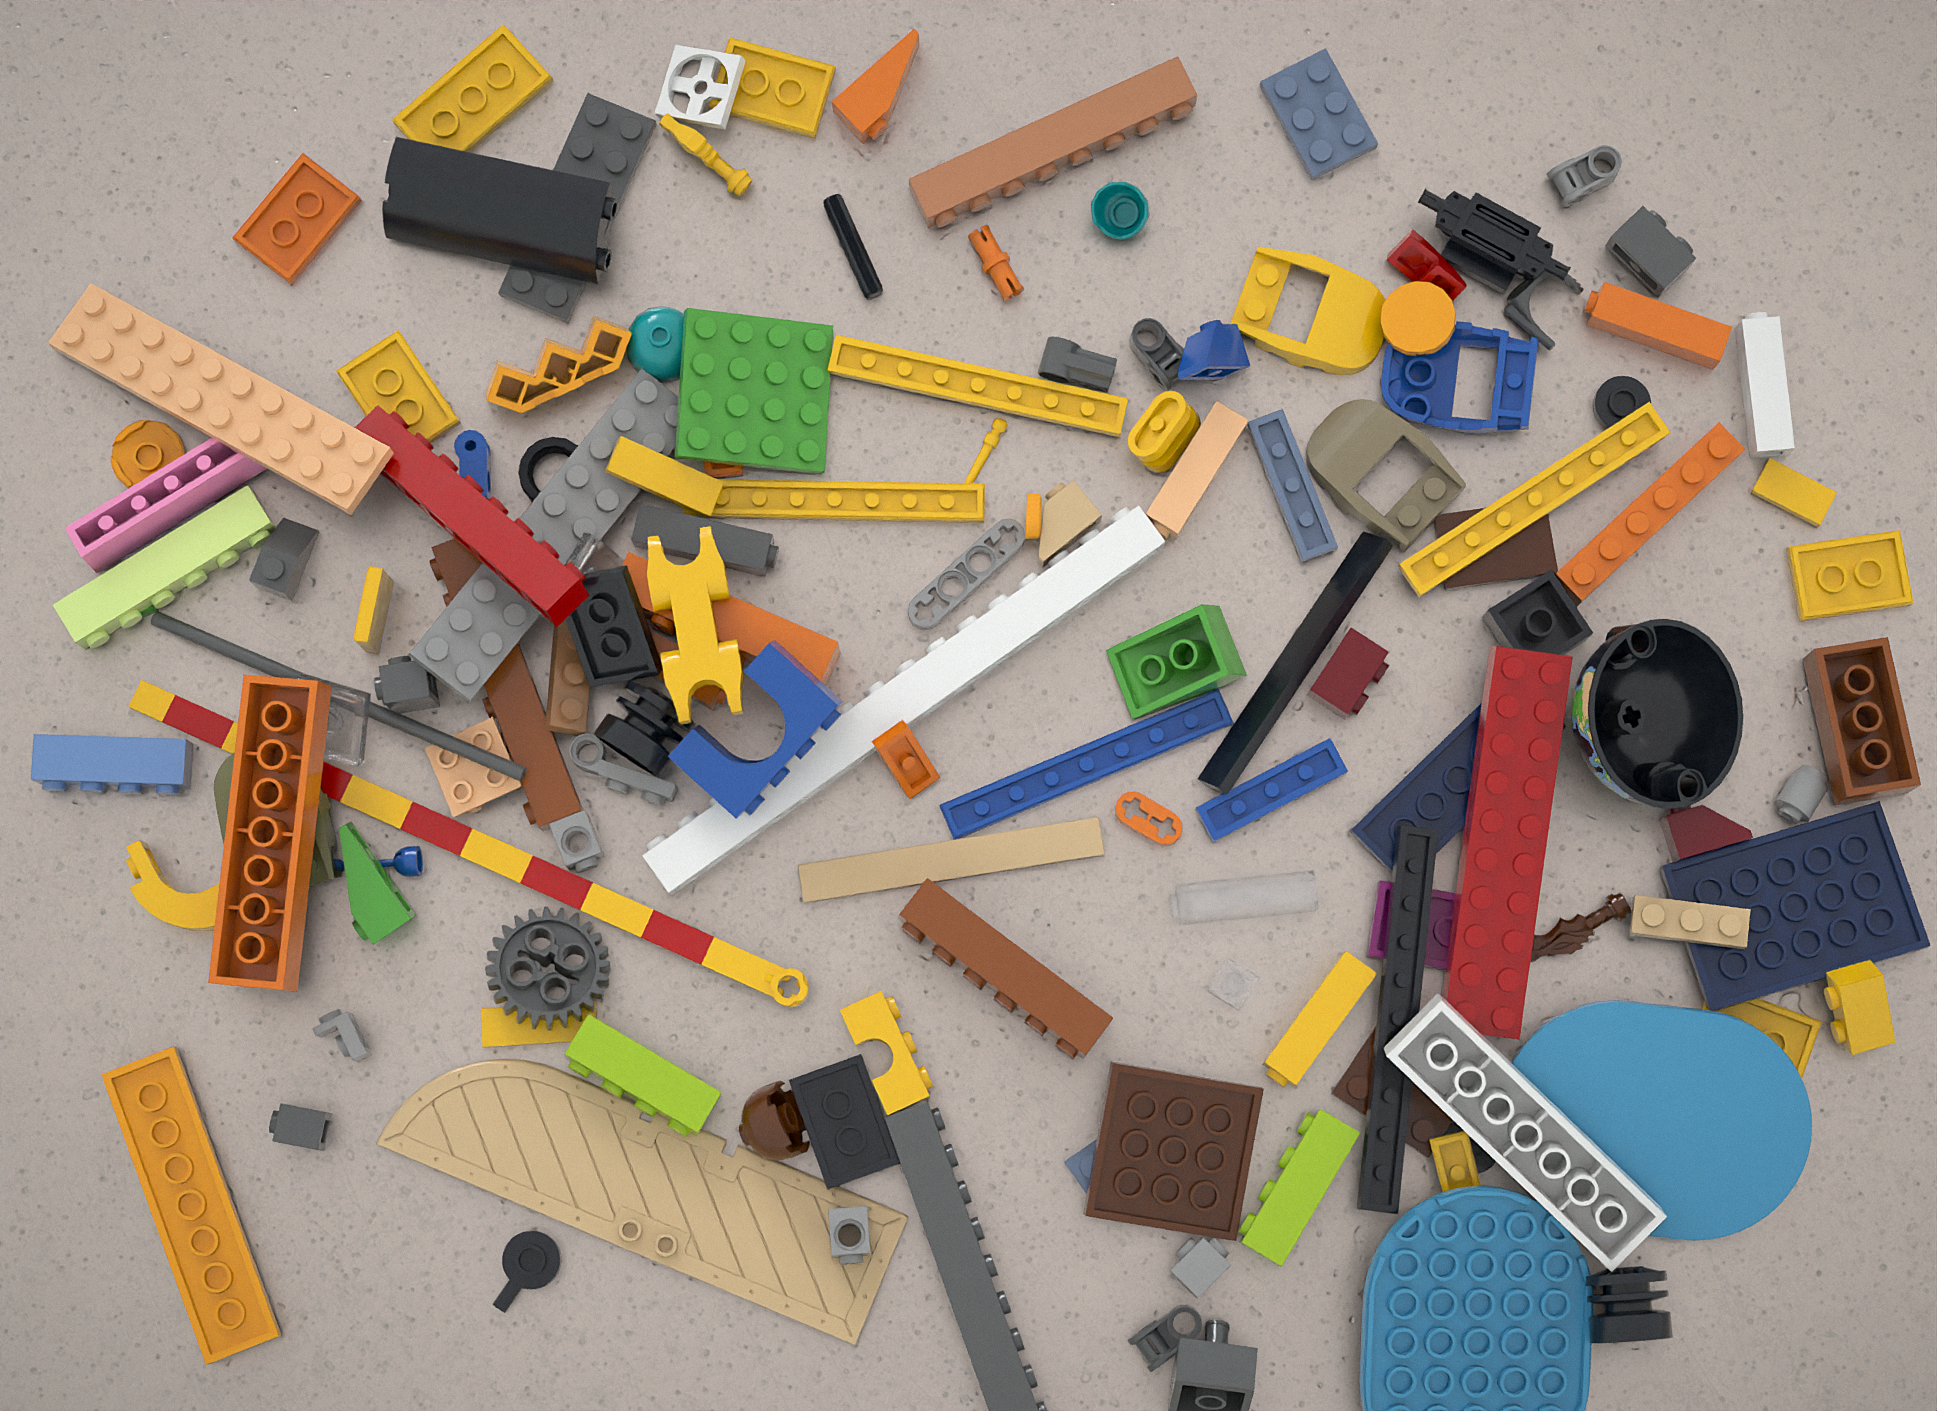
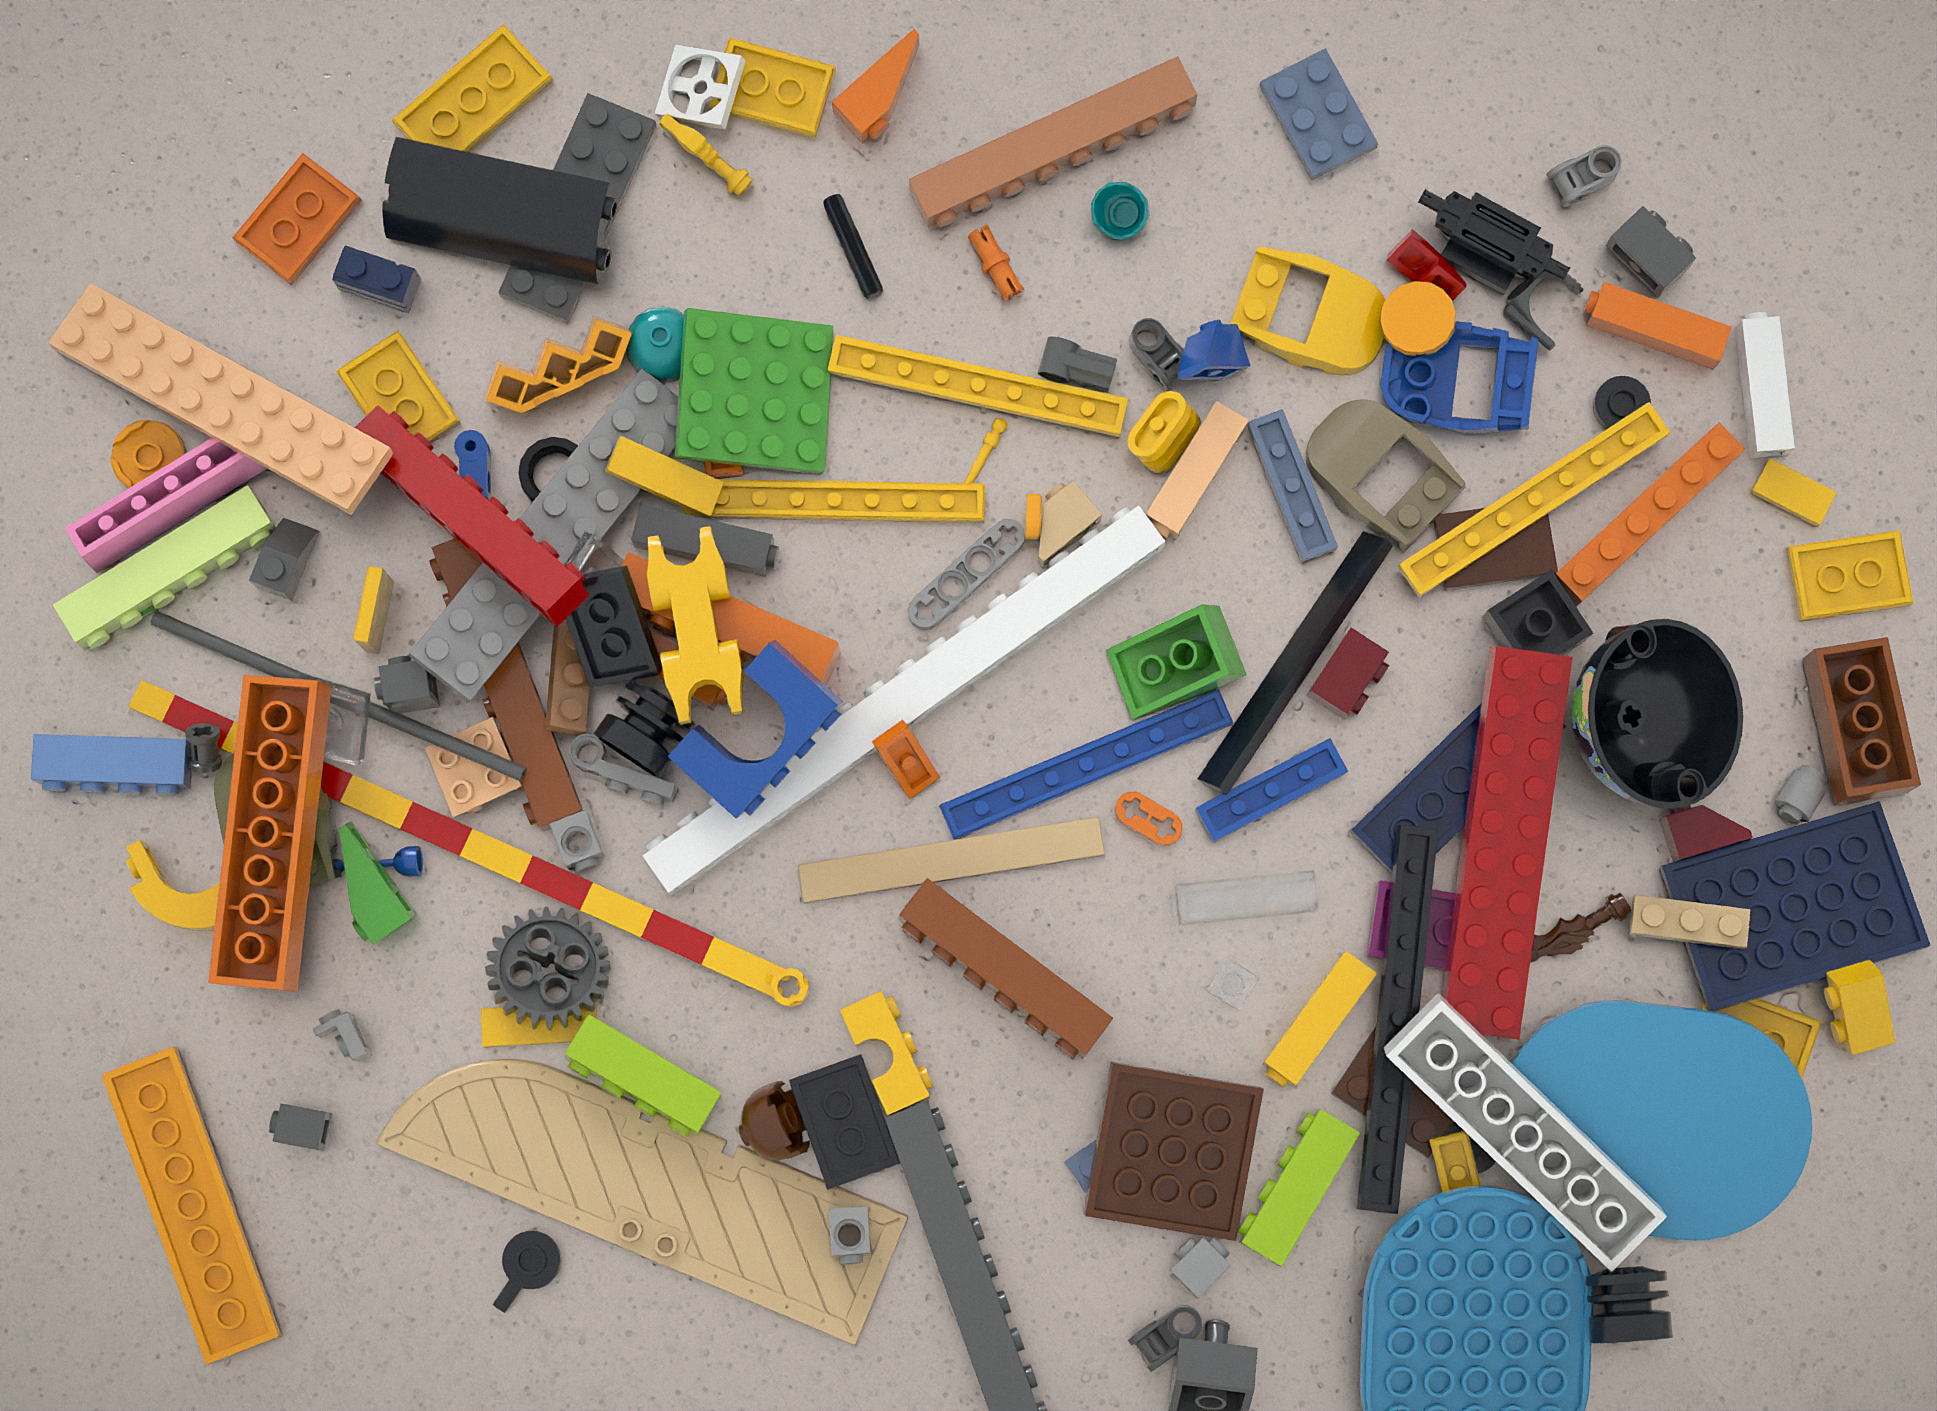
none -> dark grey bush [185,723,222,773]
none -> dark blue brick [332,245,421,313]

